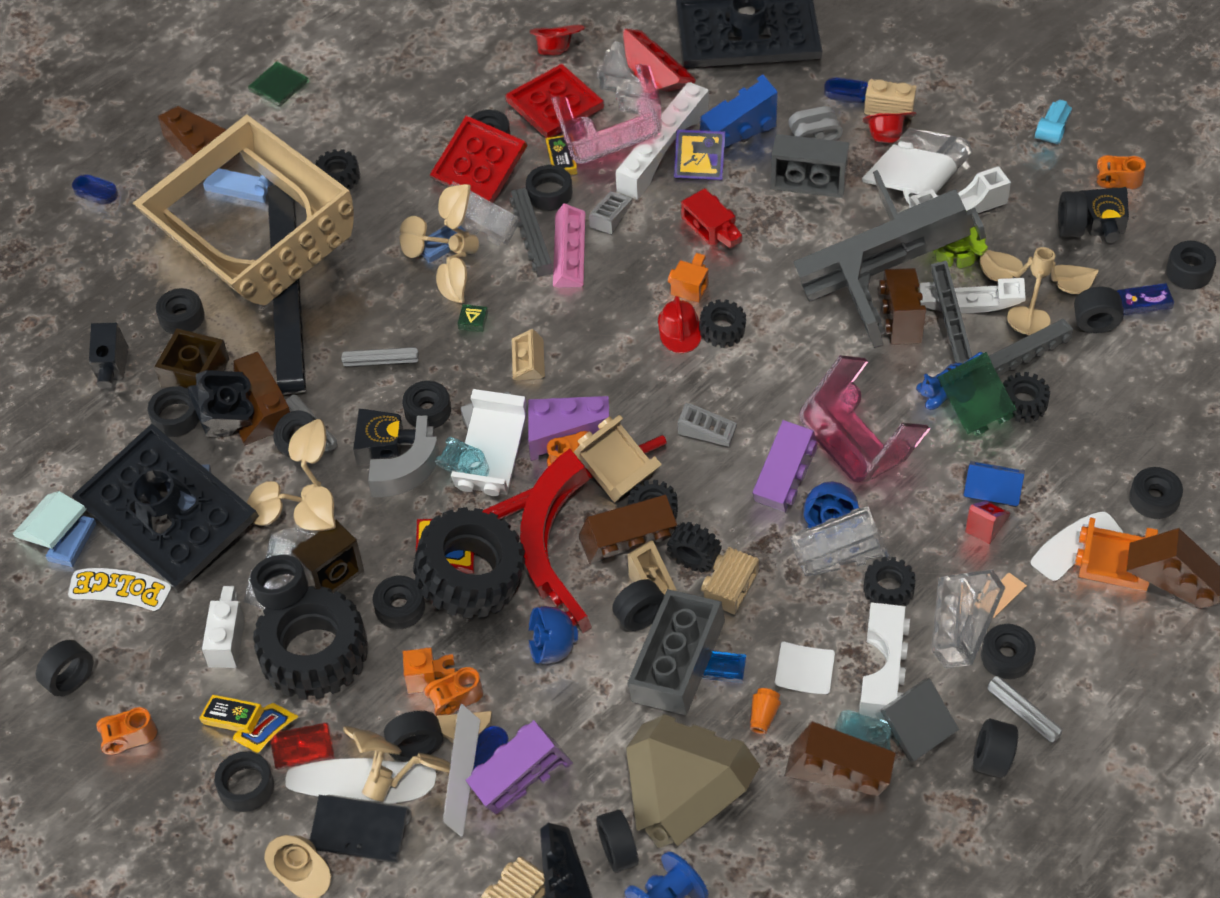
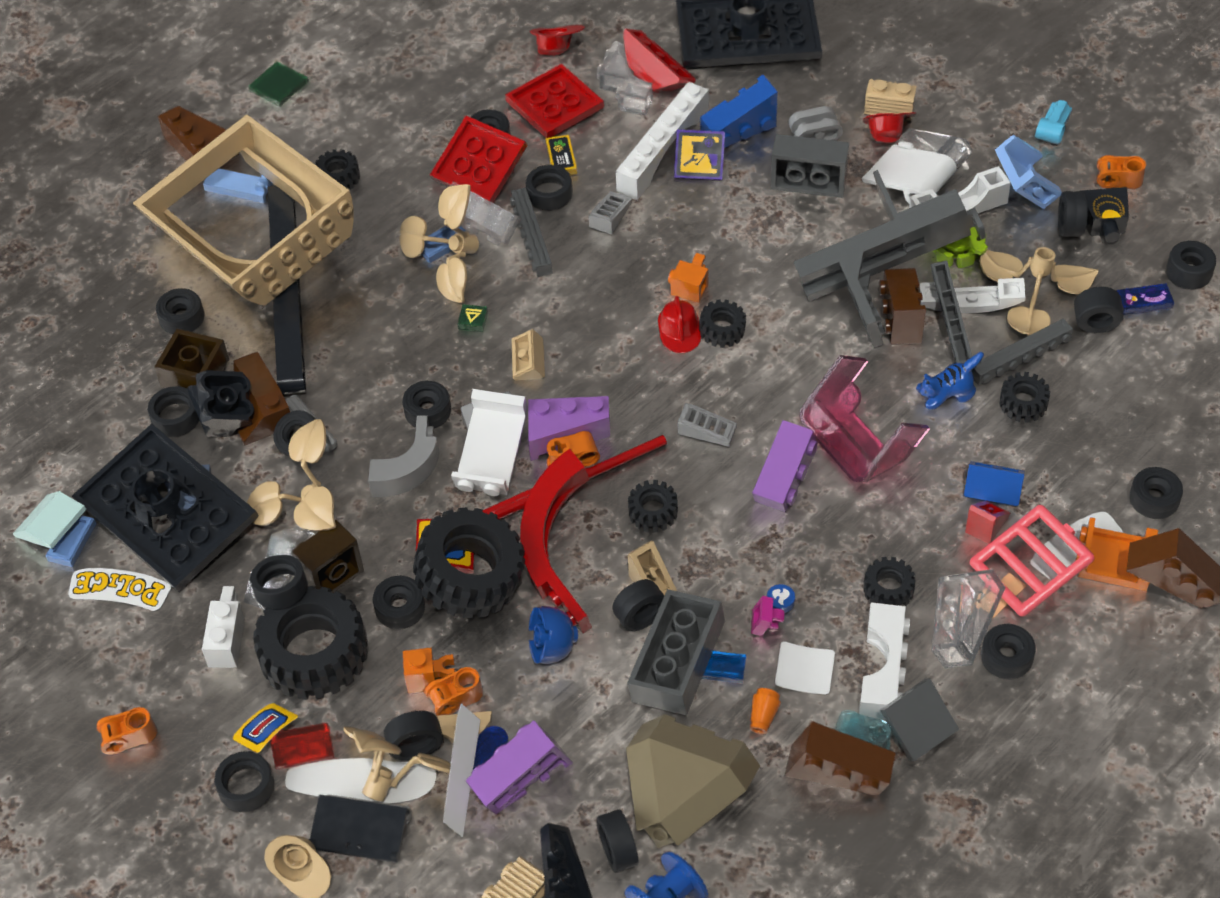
black tyre [35,639,94,697] -> none
clear blue tile [72,175,118,205] -> none
black torso [89,323,129,389] -> none
tile [199,695,264,734] -> none
light grey axle [342,347,419,367] -> none
black torso [353,409,416,465] -> none
clear light blue piece [435,437,490,477] -> none
clear pink windscreen [551,64,662,164] -> none
bright pink slope [553,203,585,288] -> none
tan panel [574,415,662,503] -> none
reddish brown wedge [579,495,677,565] -> none
black tyre [666,522,722,572] -> none
red hinge [681,188,742,248] -> none
tan brick [701,547,759,615] -> none
clear wedge [789,506,891,577] -> none
blue cylinder [804,481,860,538] -> none
clear blue tile [824,78,868,103] -> none
clear green panel [938,352,1017,437] -> none
black tyre [973,718,1018,778] -> none
light grey axle [988,676,1063,742] -> none
none -> dark pink tile [751,596,784,636]
none -> blue tile [767,584,795,613]
none -> coral bar [969,505,1095,617]
none -> light blue panel [995,135,1062,209]

